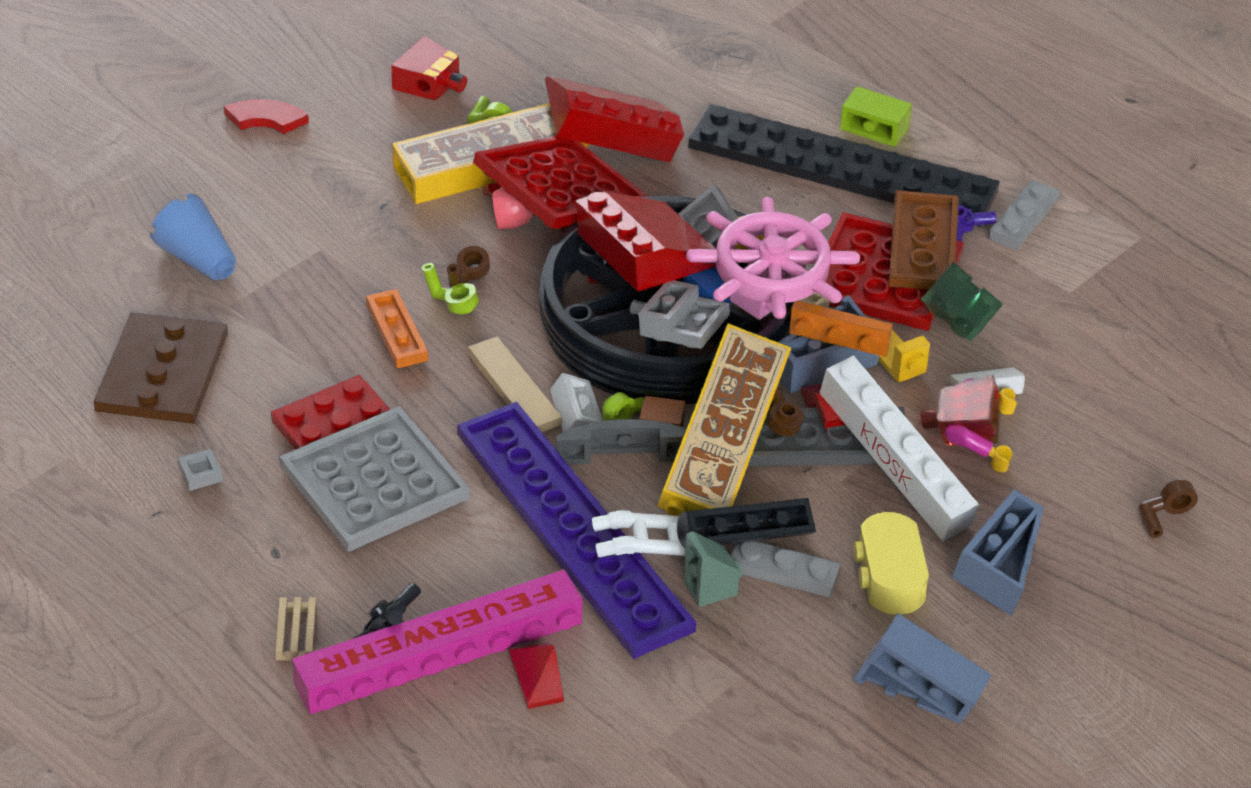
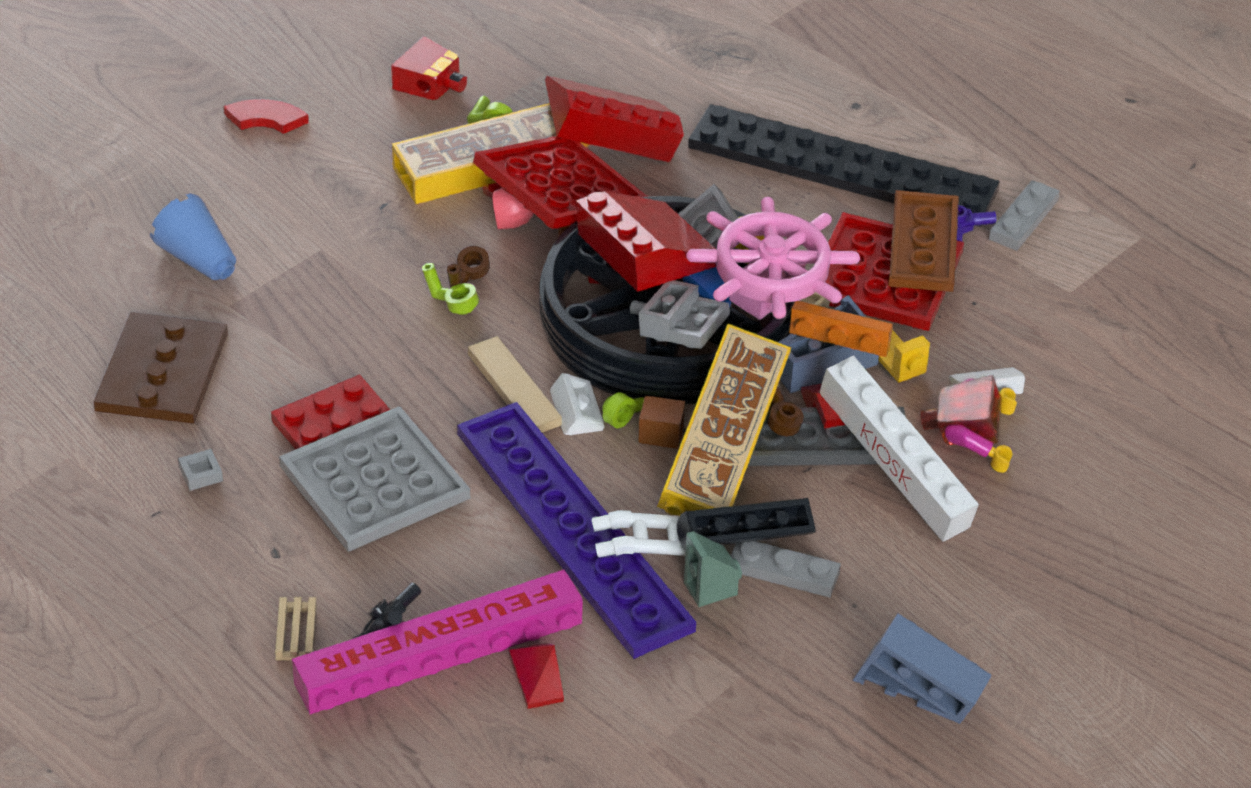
orange plate [366,289,428,368] -> none
dark grey slope [556,419,686,465] -> none
lime brick [840,86,912,147] -> none
light yellow brick [853,512,929,615] -> none
clear green brick [921,262,1003,341] -> none
sand blue wedge [951,489,1044,616] -> none
reddish brown plate [1139,480,1198,538] -> none

